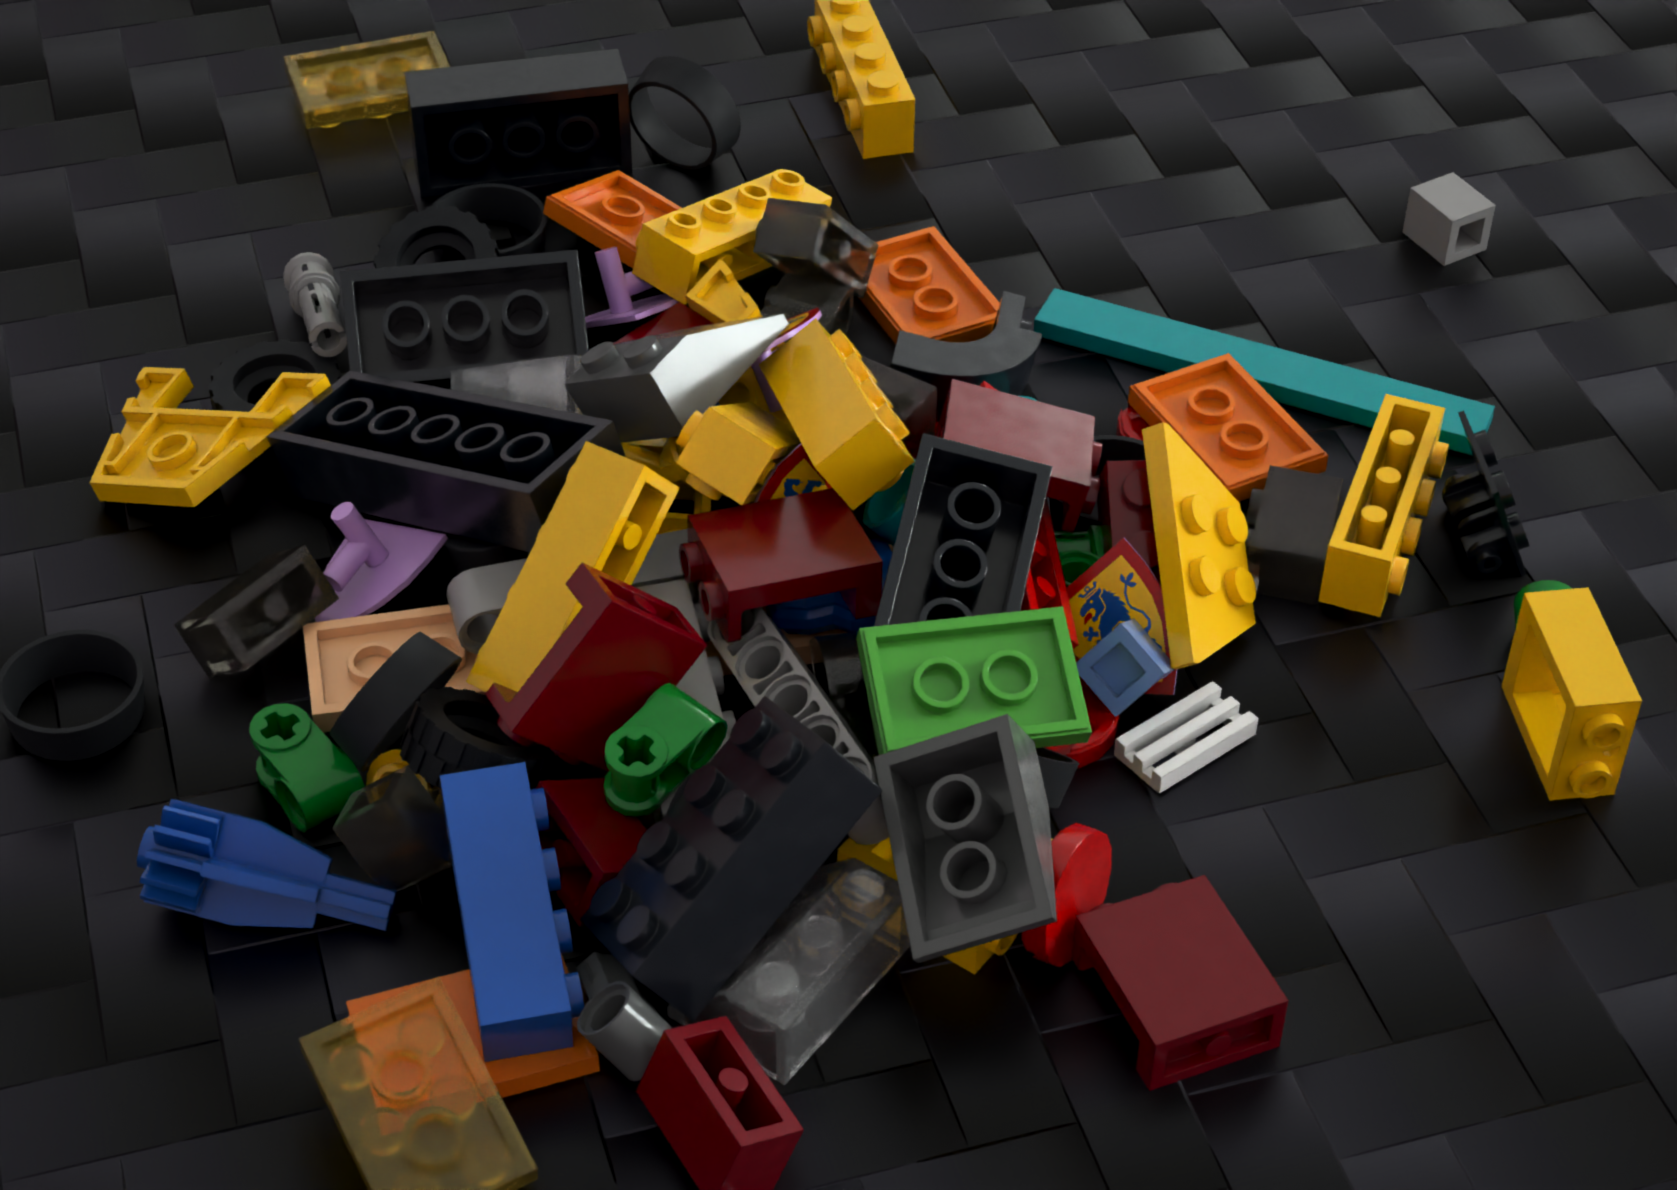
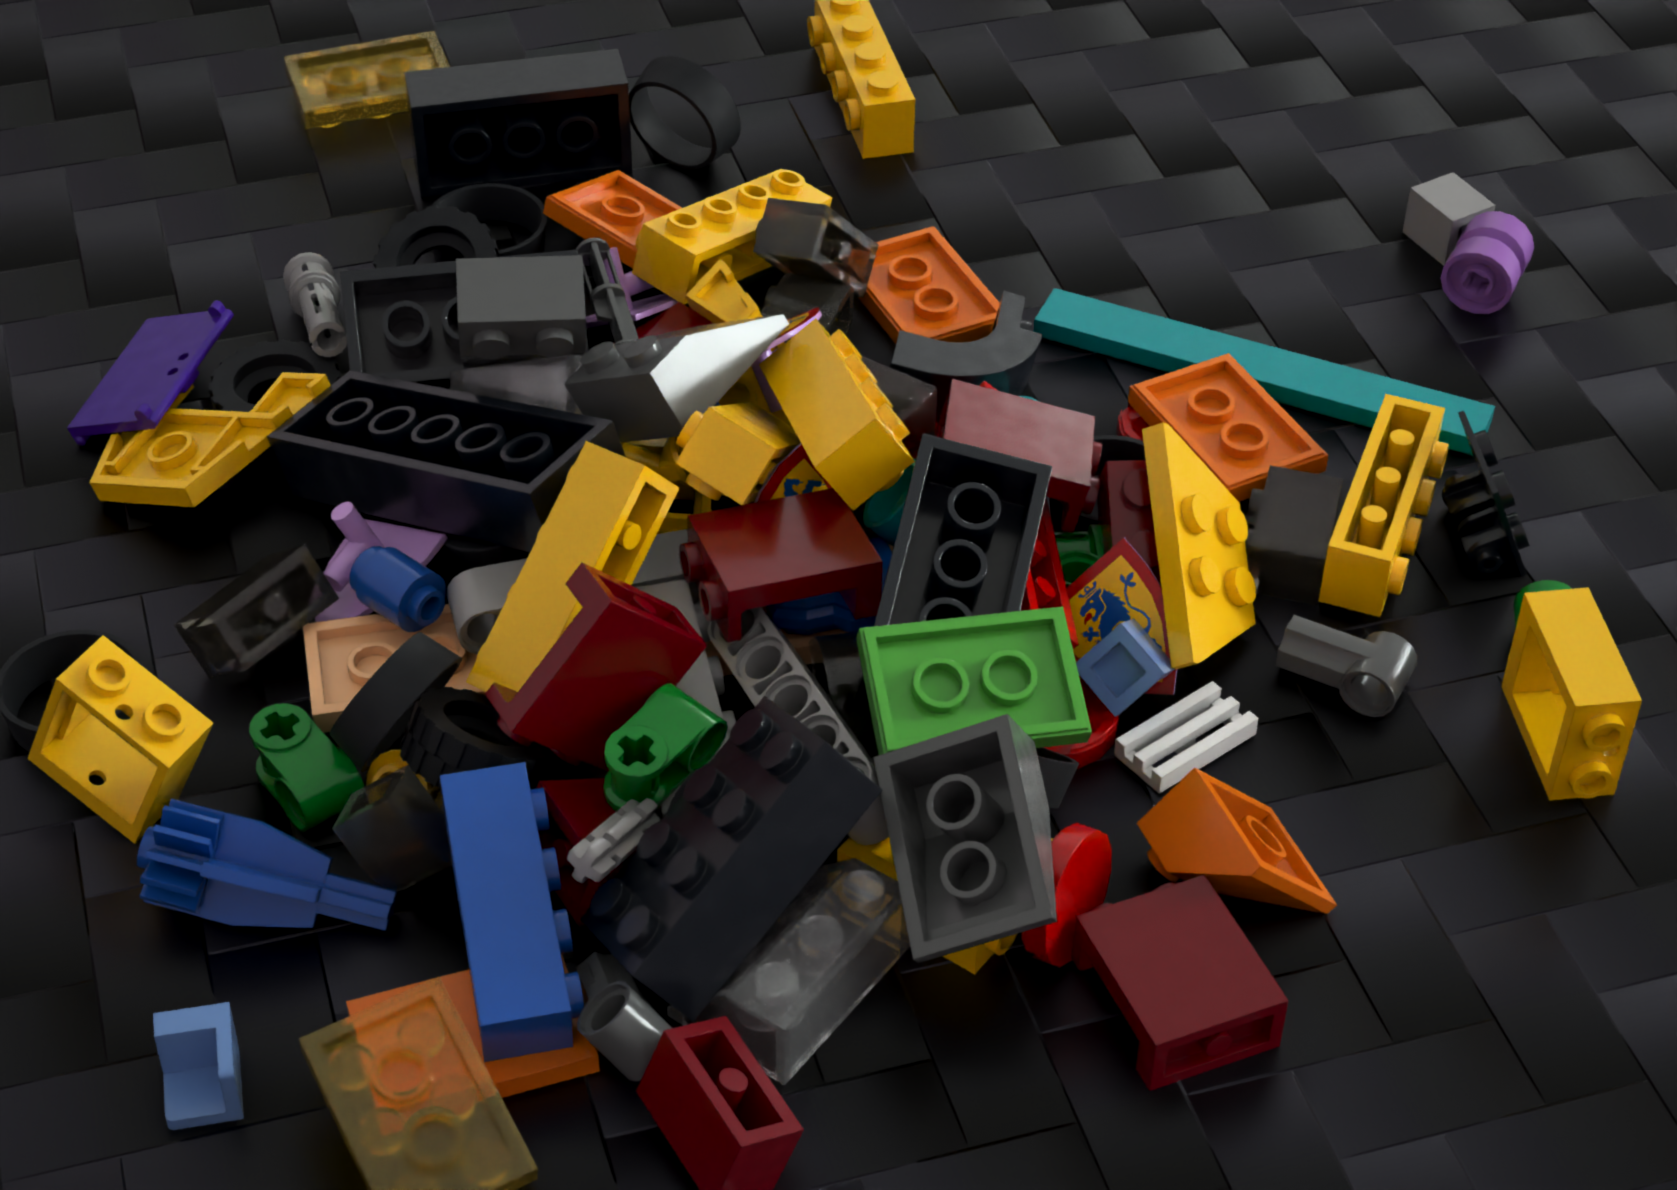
none -> yellow window [27,635,214,844]
none -> dark purple door [67,300,234,446]
none -> medium blue panel [153,1002,244,1130]
none -> blue brick [349,546,446,632]
none -> dark grey slope [456,255,586,368]
none -> light grey axle [567,798,661,883]
none -> dark grey piece [576,237,639,344]
none -> orange slope [1136,768,1337,914]
none -> dark grey piece [1275,615,1418,717]
none -> medium lavender wheel [1440,211,1534,314]

